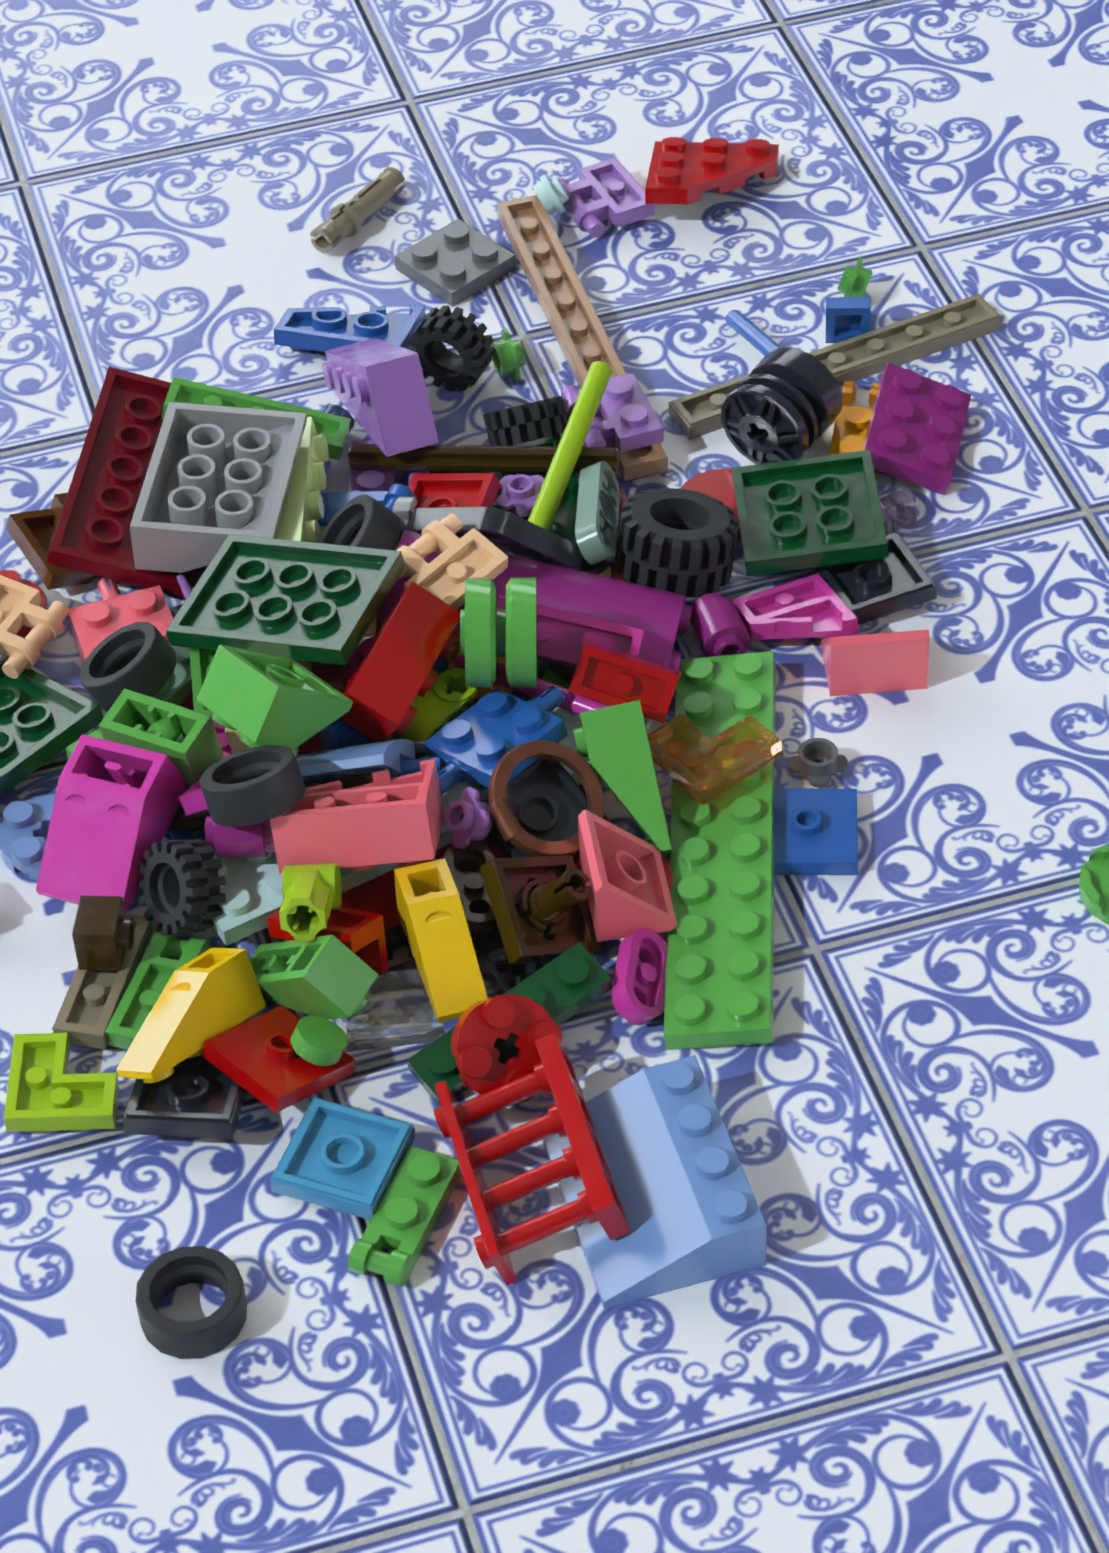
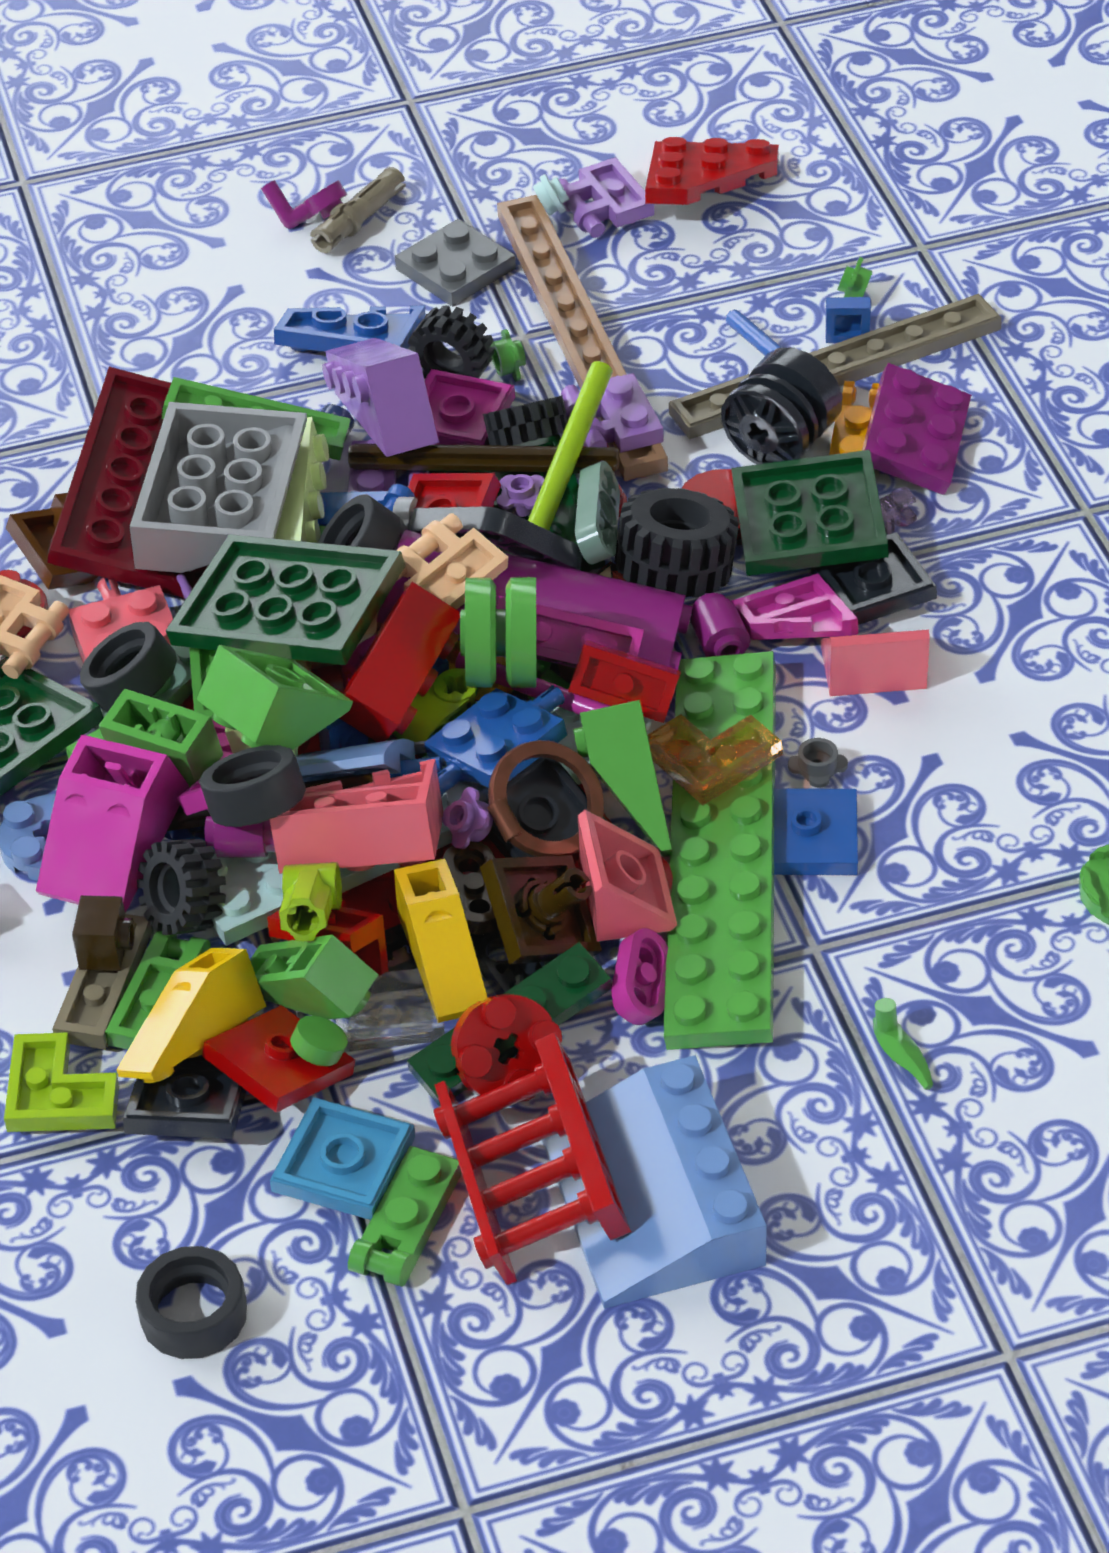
none -> magenta plate [261,180,348,229]
none -> dark pink plate [425,369,516,445]
none -> bright green bar [873,998,933,1090]

